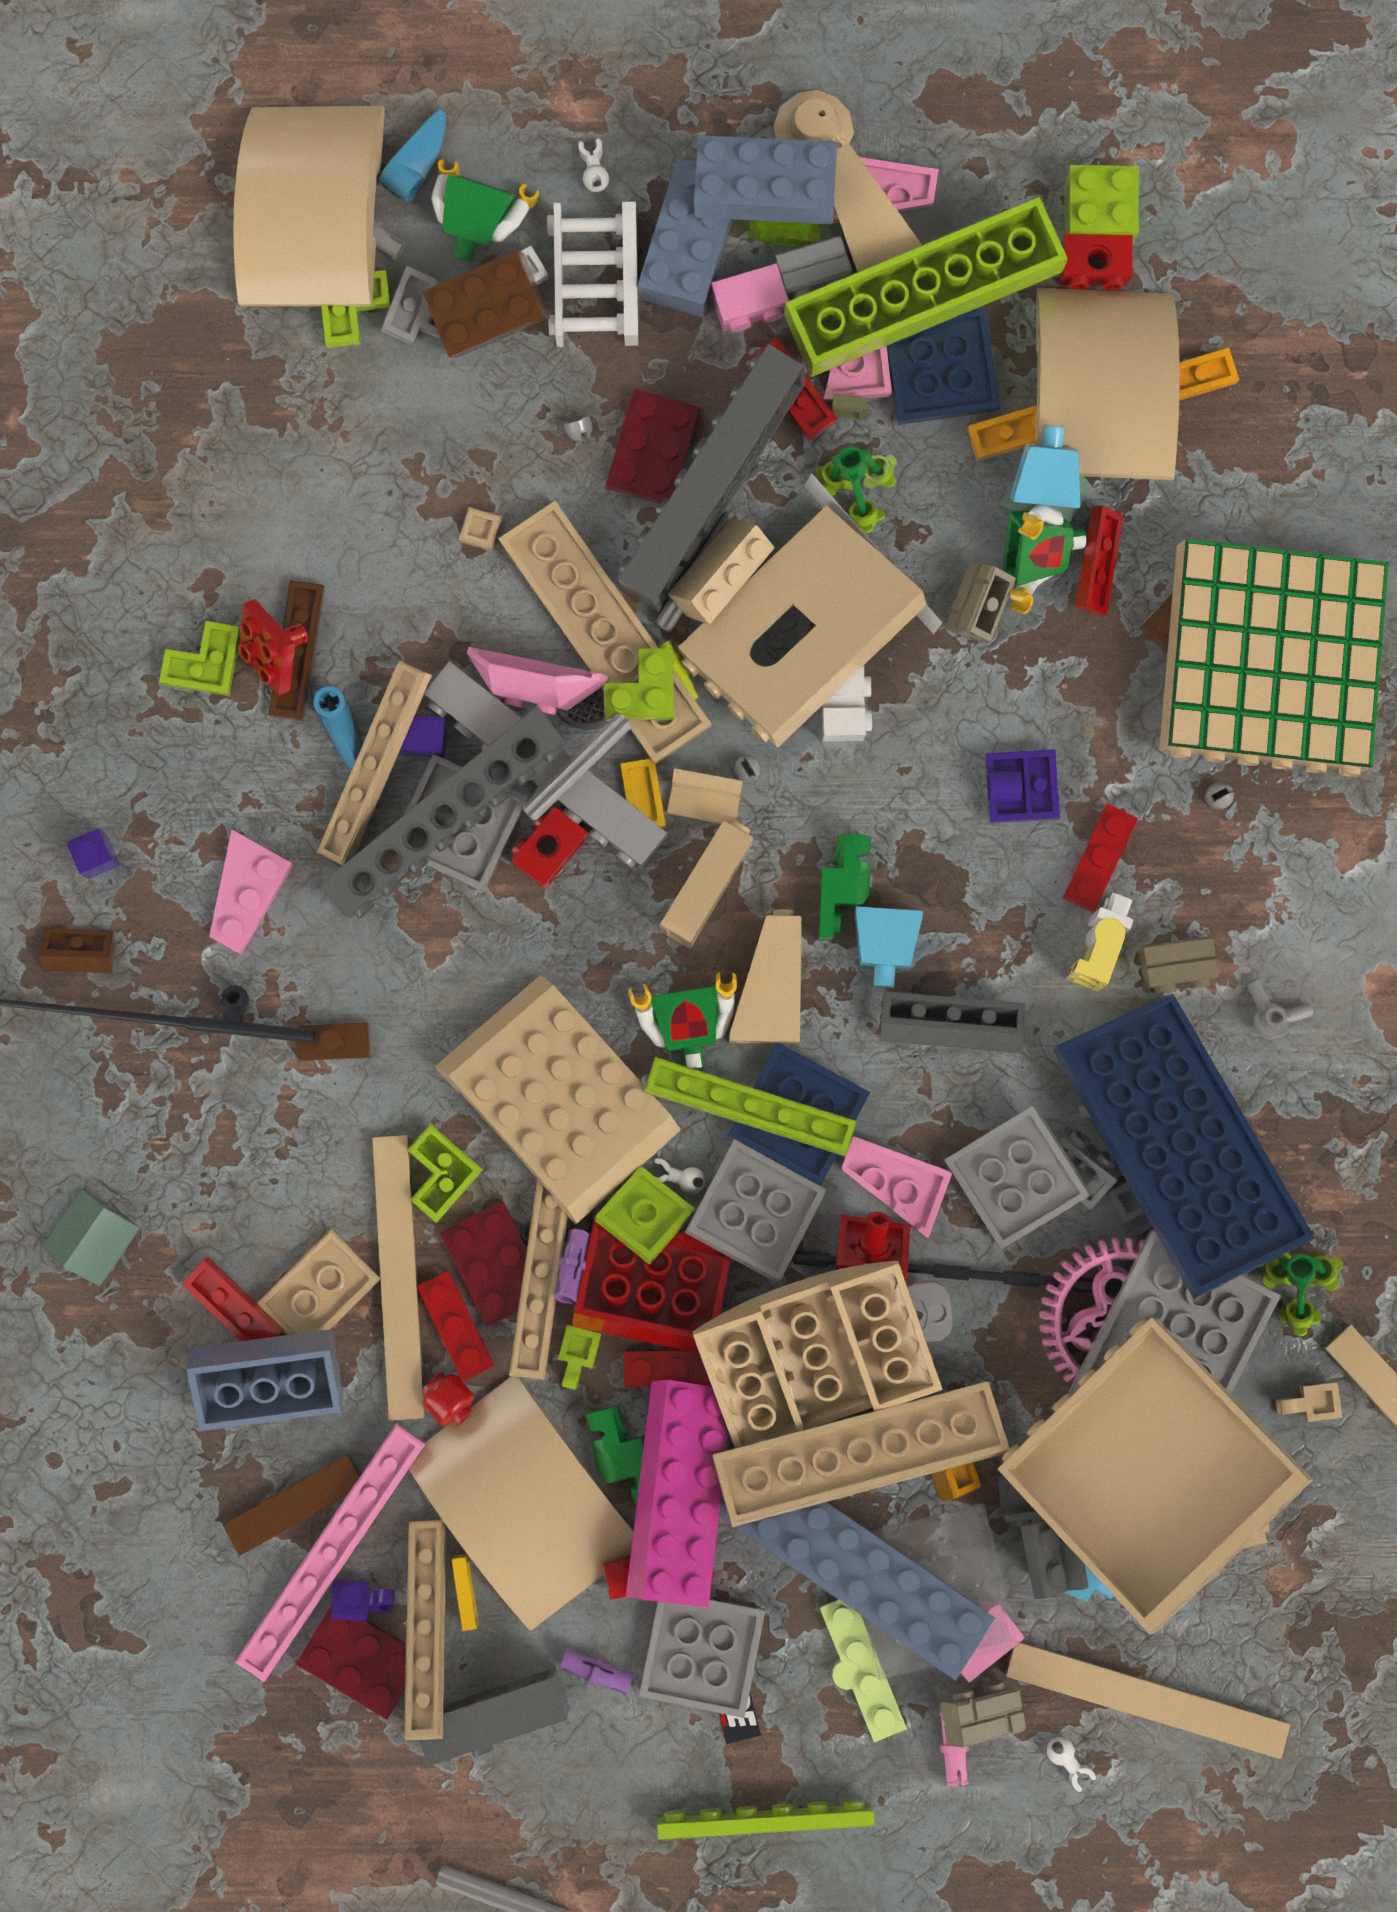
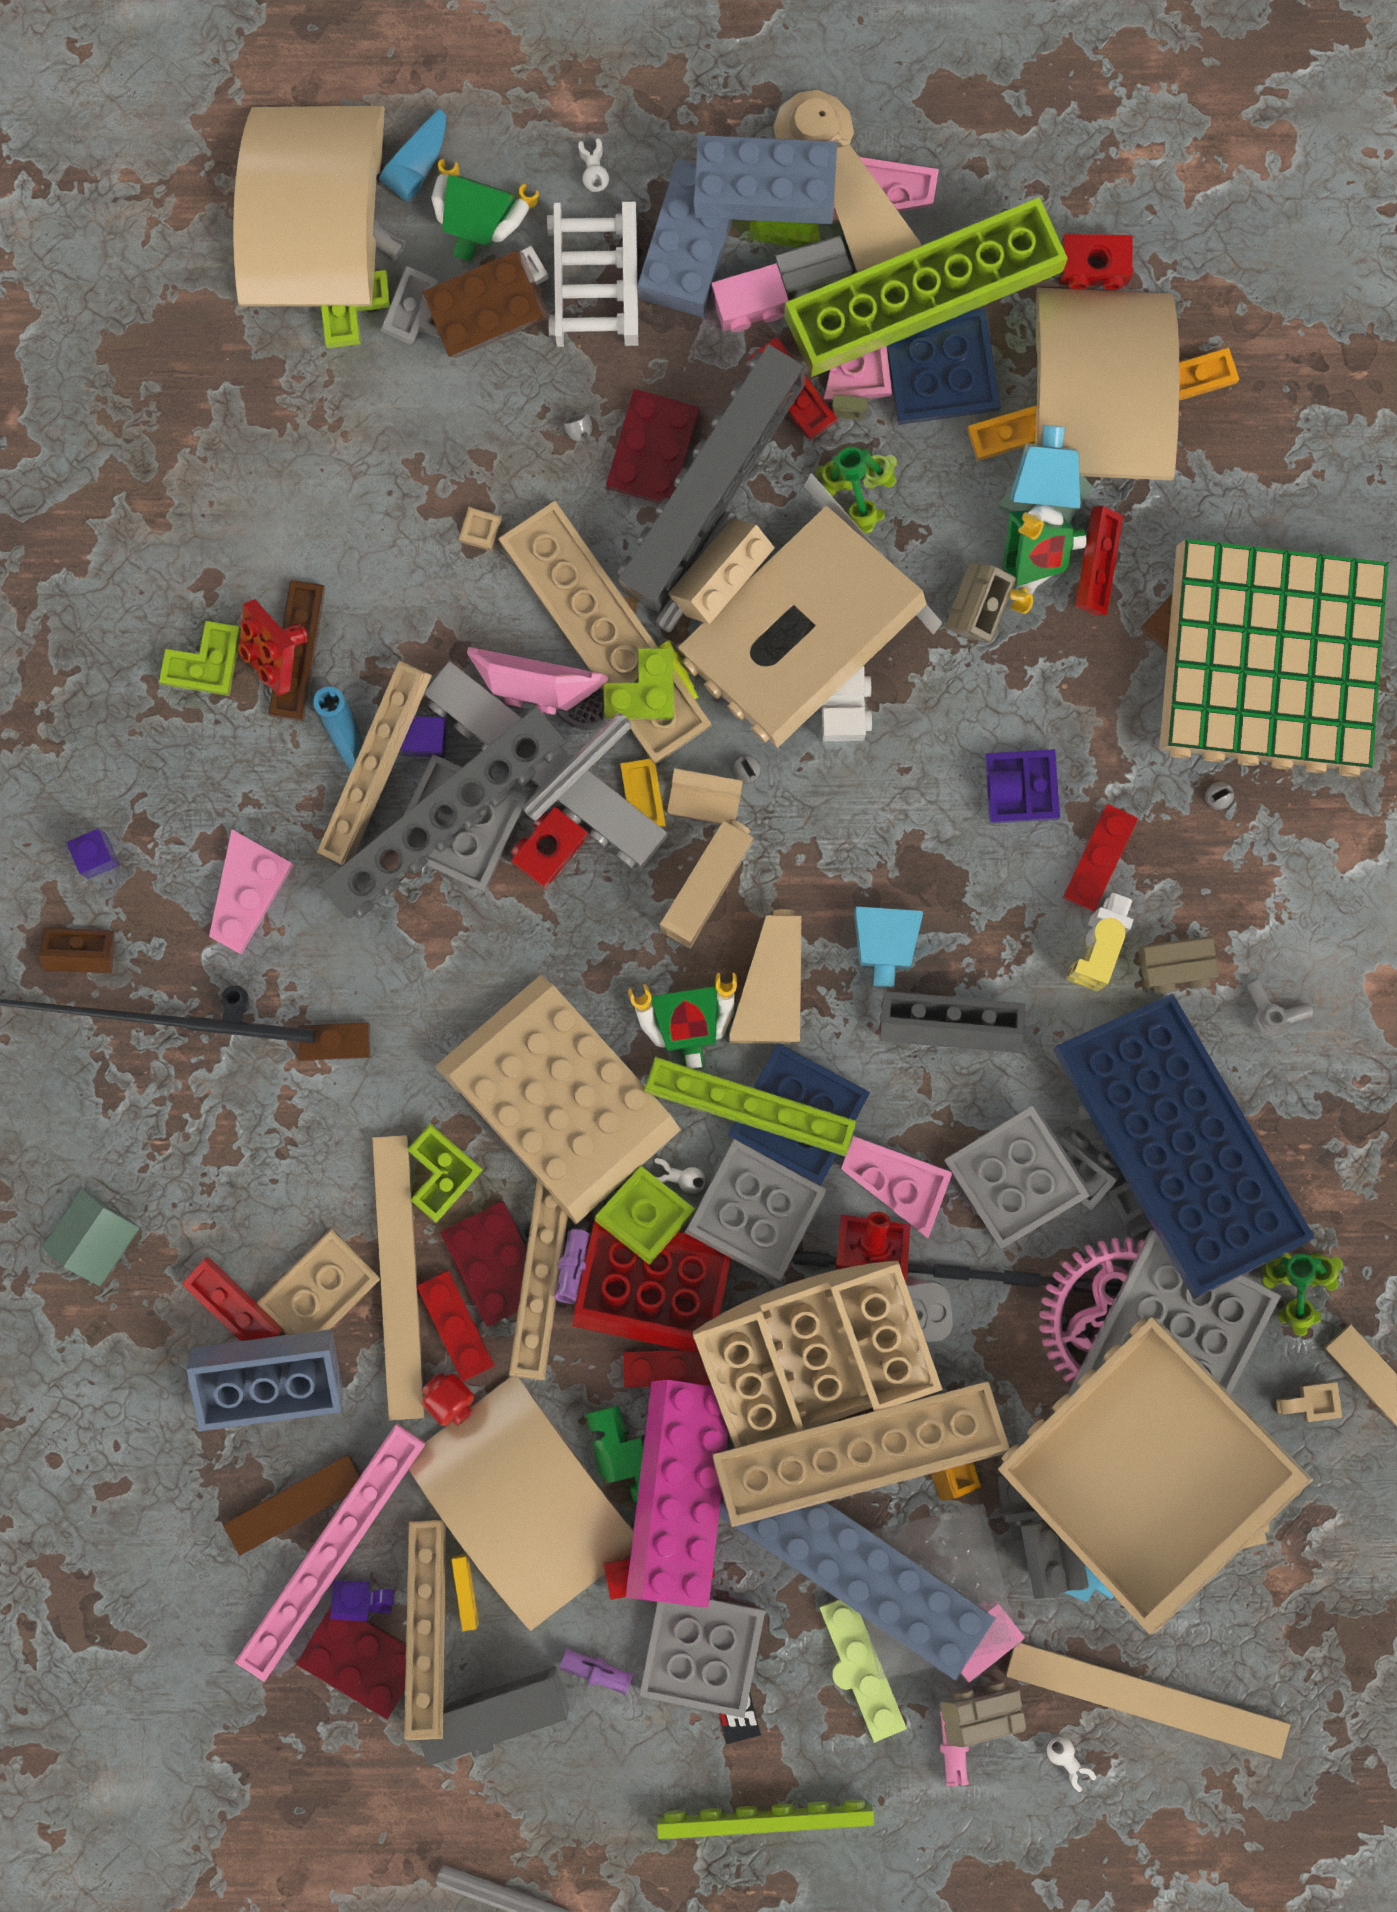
lime plate [558,1325,602,1390] -> none
green plate [818,834,871,941] -> none
lime brick [1065,165,1139,244] -> none

